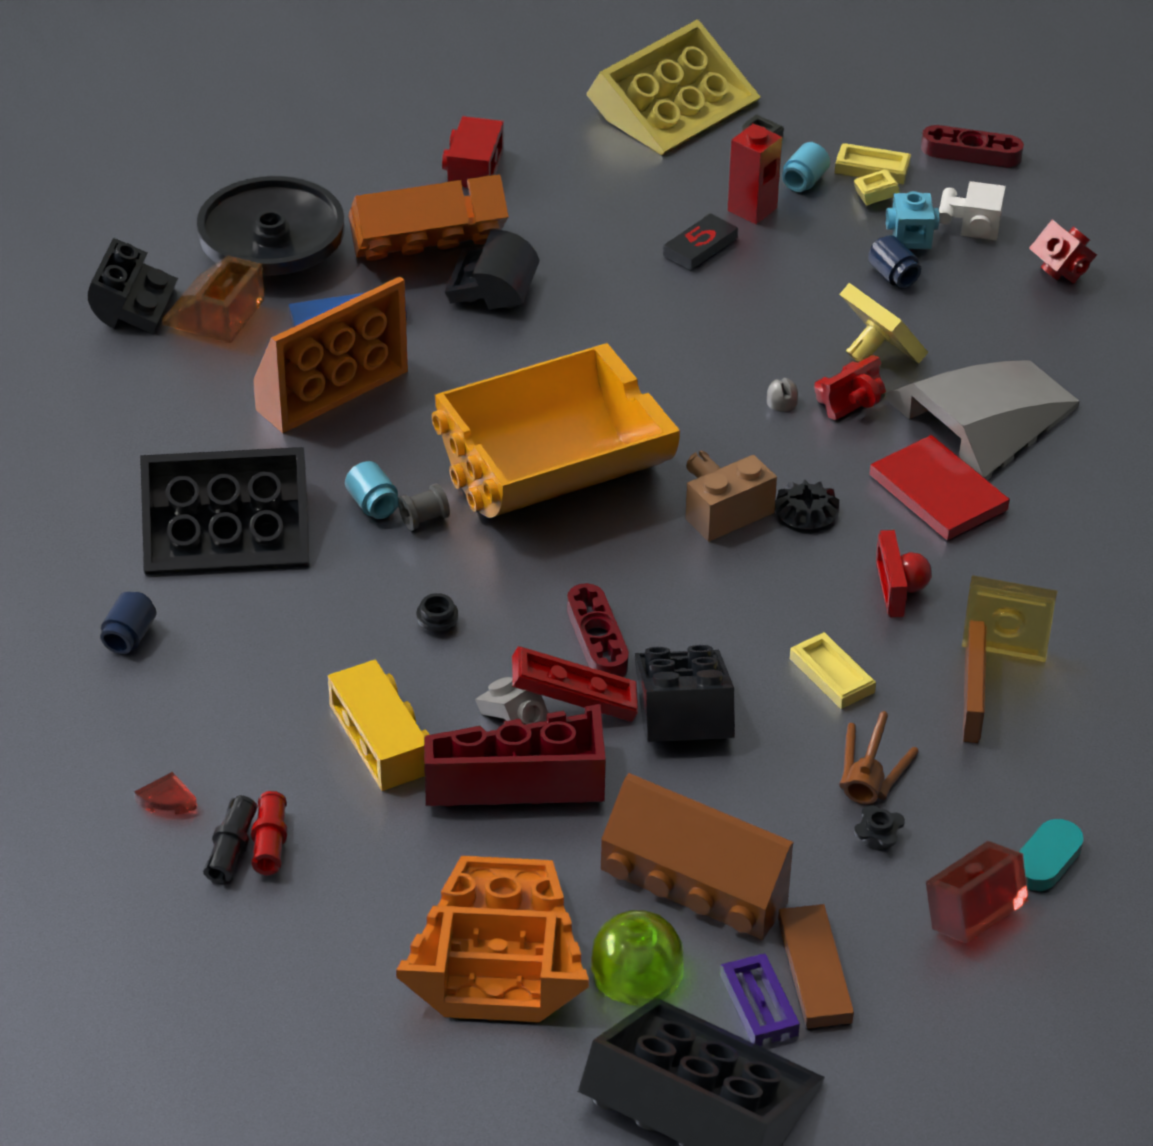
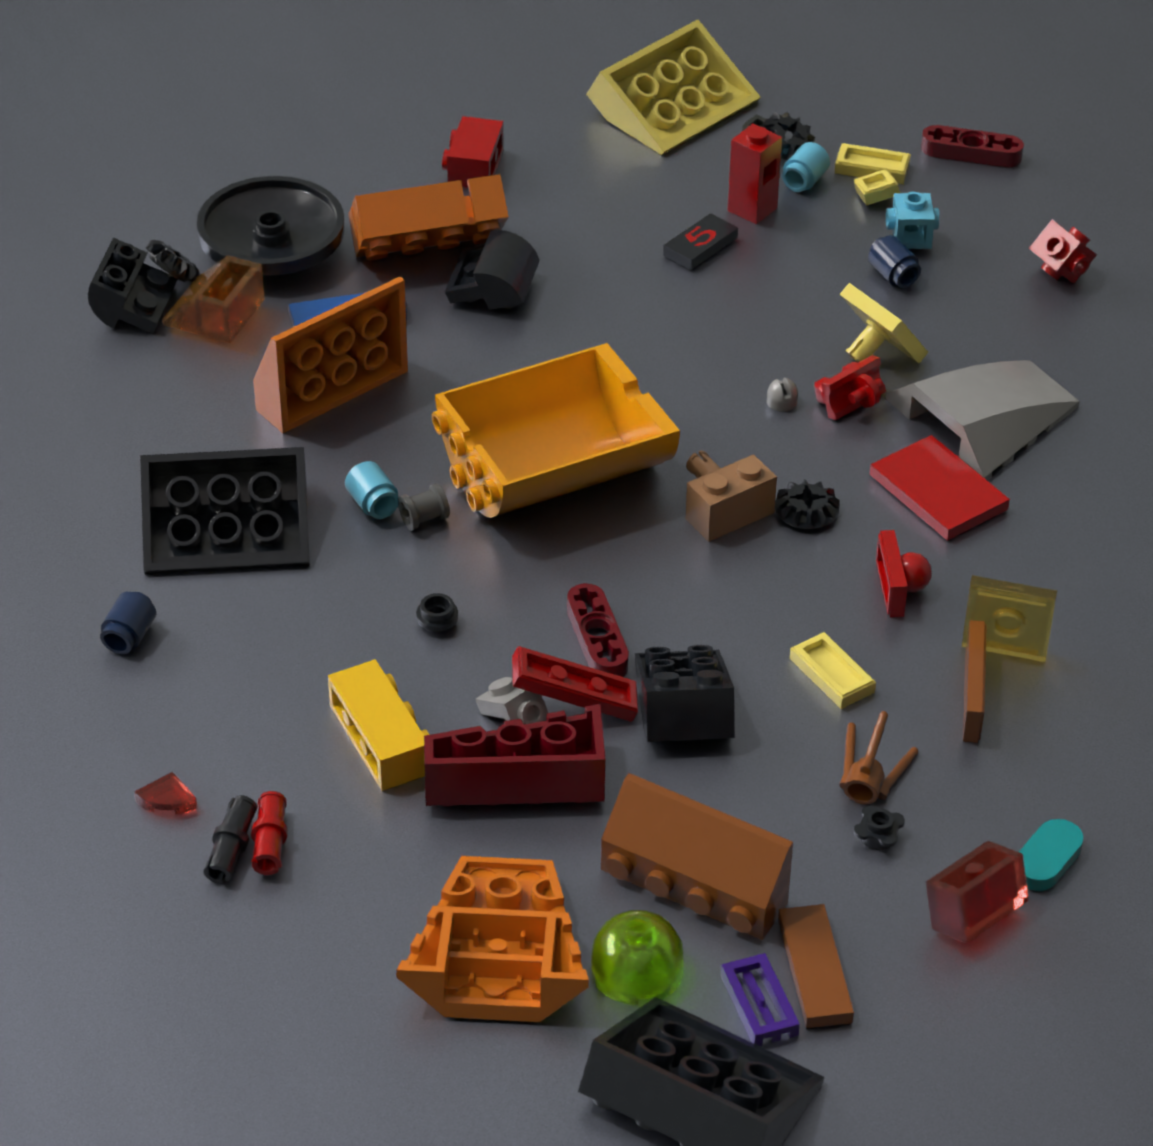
white brick [939,181,1006,241] -> none
none -> black gear [146,240,200,282]
none -> black gear [762,112,816,161]

